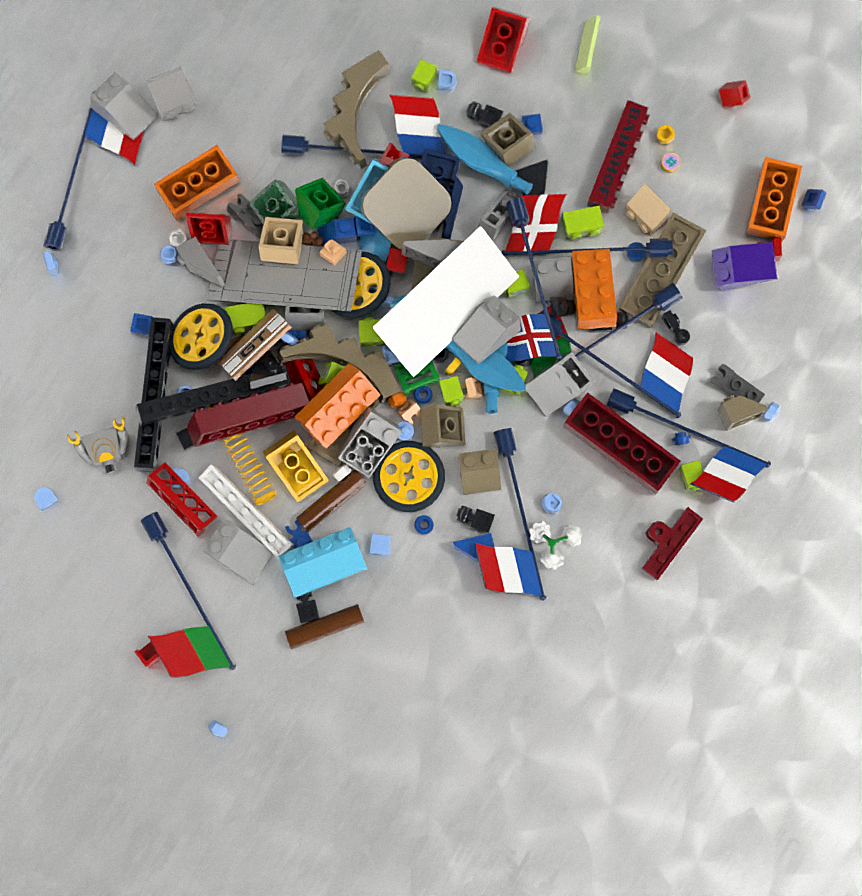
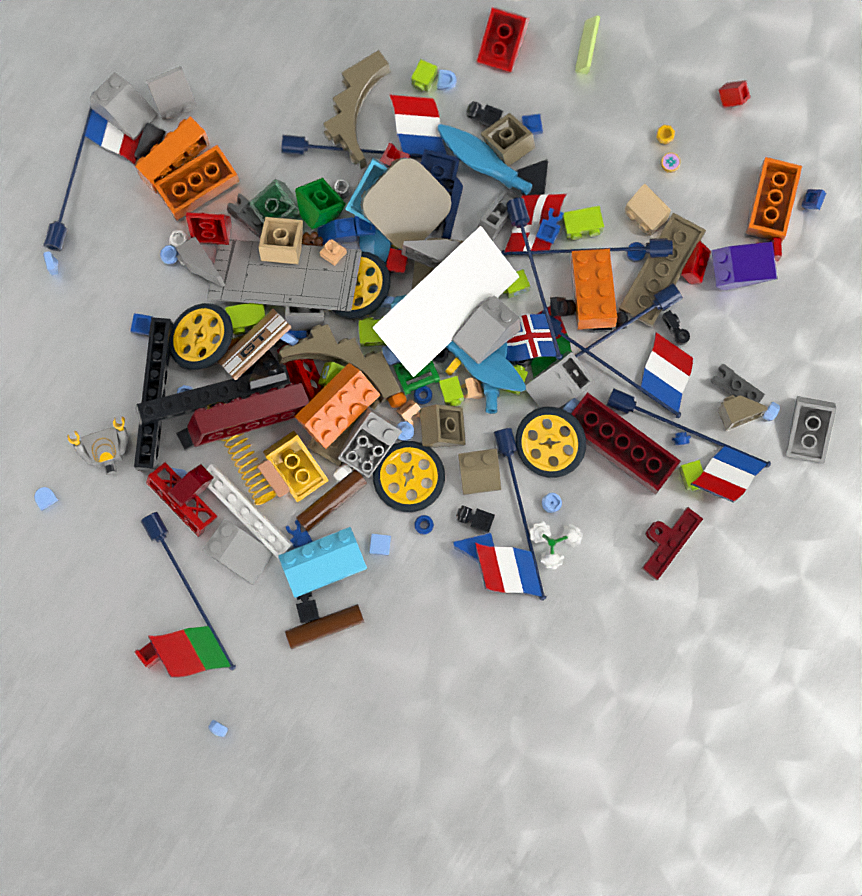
light grey slope [532,256,574,303] -> none
dark red brick [587,100,650,213] -> none
none -> black slope [134,122,166,160]
none -> orange brick [135,116,210,193]
none -> dark red slope [168,464,214,507]
none -> slope [258,459,290,497]
none -> wedge [515,407,586,478]
none -> blue plate [536,208,564,245]
none -> red slope [681,241,711,284]
none -> light grey slope [786,396,837,463]

